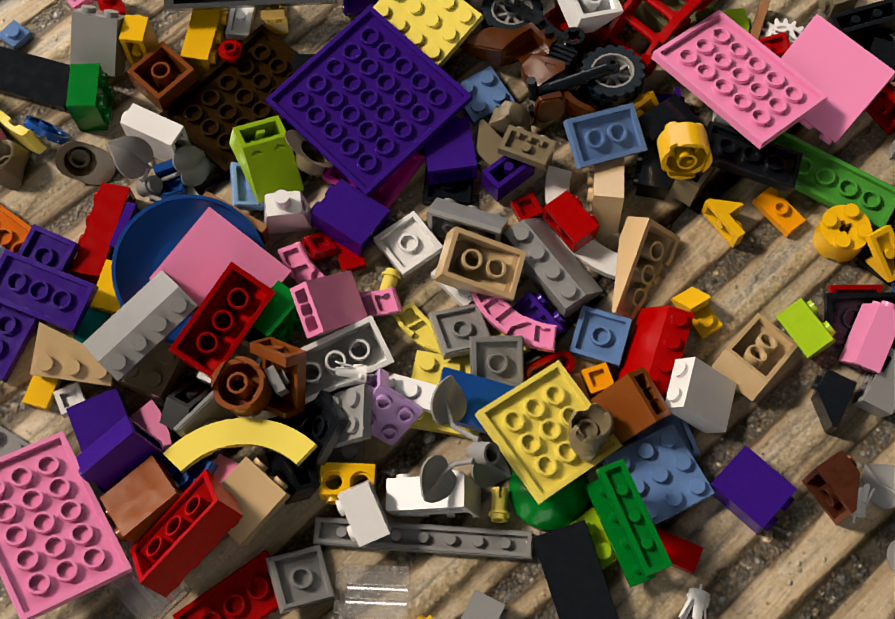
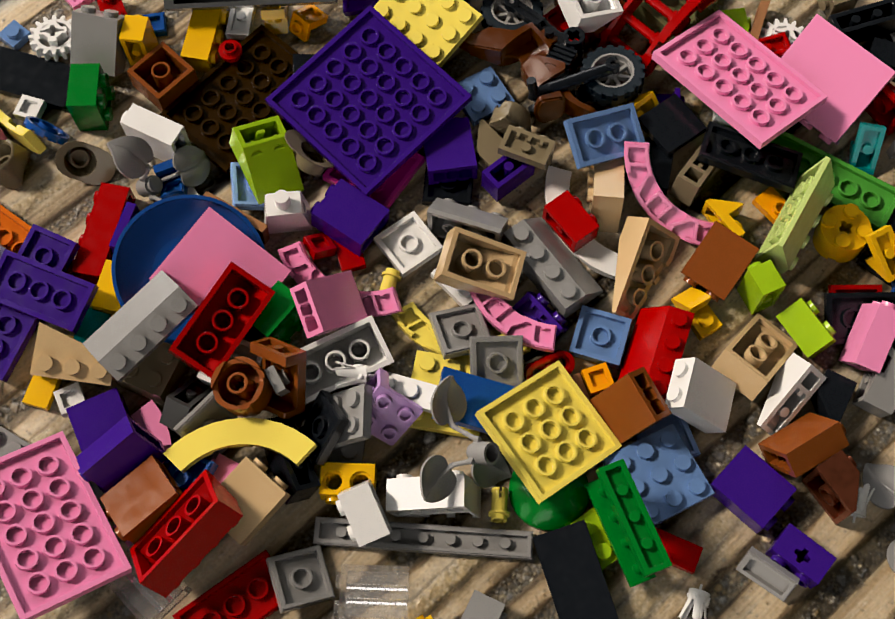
red plate [510,192,543,222] -> none
dark tan hair [569,403,616,462] -> none
yellow brick [657,121,713,180] -> none
none -> white plate [13,94,47,121]
none -> white gear [28,15,72,62]
none -> blue tile [143,12,168,37]
none -> light orange bracket [289,5,328,42]
none -> bright pink tile [624,141,715,246]
none -> dark orange brick [681,221,760,302]
none -> light grey tile [736,546,800,602]
none -> lime brick [737,259,786,315]
none -> yellowish green slope [754,156,835,274]
none -> white slope [757,353,827,435]
none -> dark orange brick [758,412,849,478]
none -> dark purple brick [765,523,837,589]
none -> teal slope [849,122,887,175]

